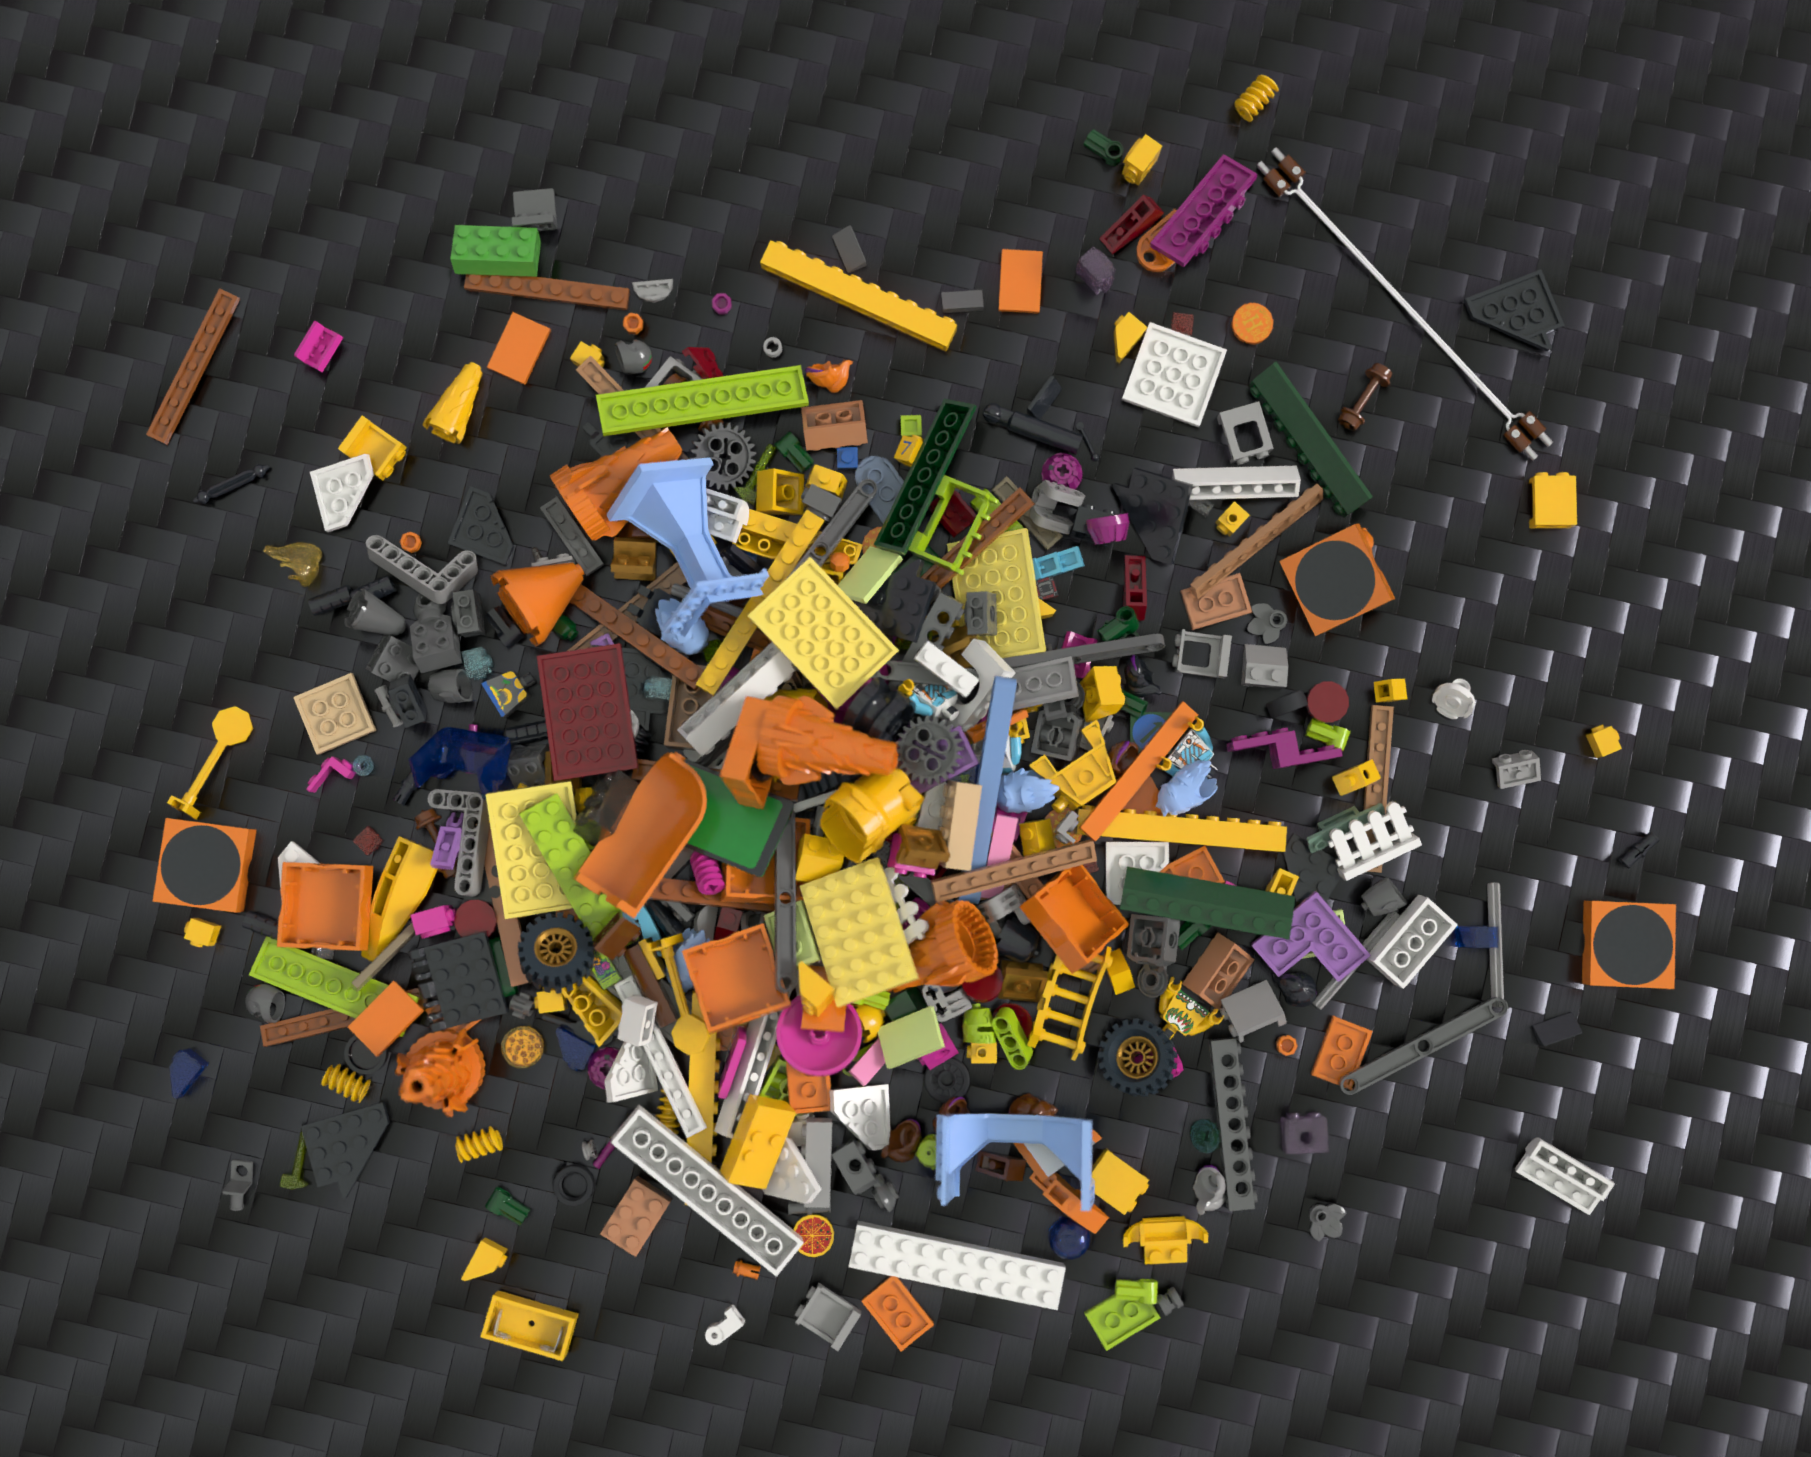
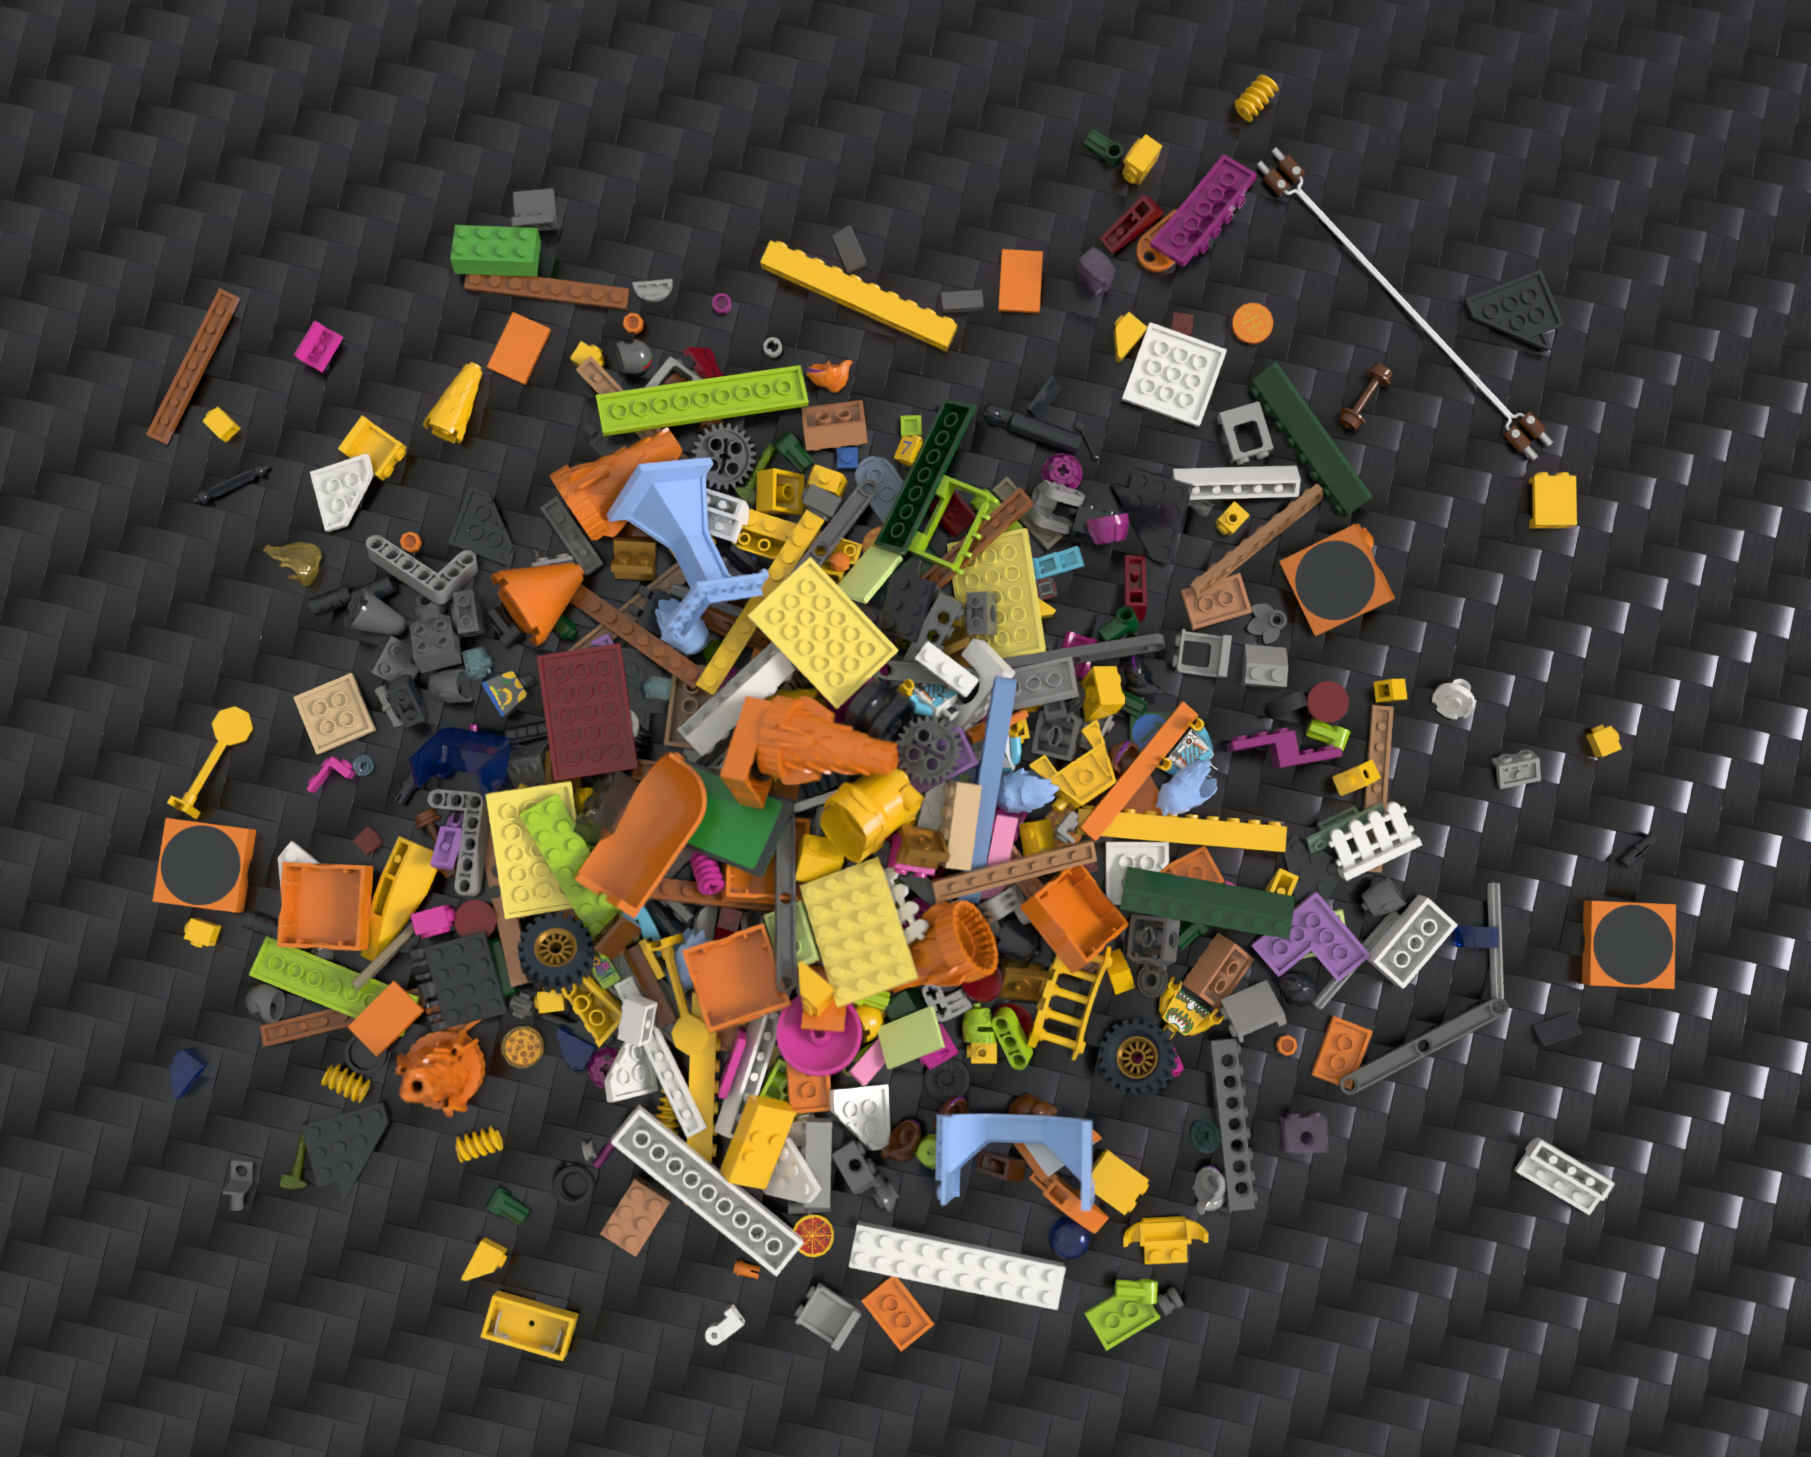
dark grey plate [1309,1203,1347,1241] -> none
none -> yellow brick [203,407,241,442]

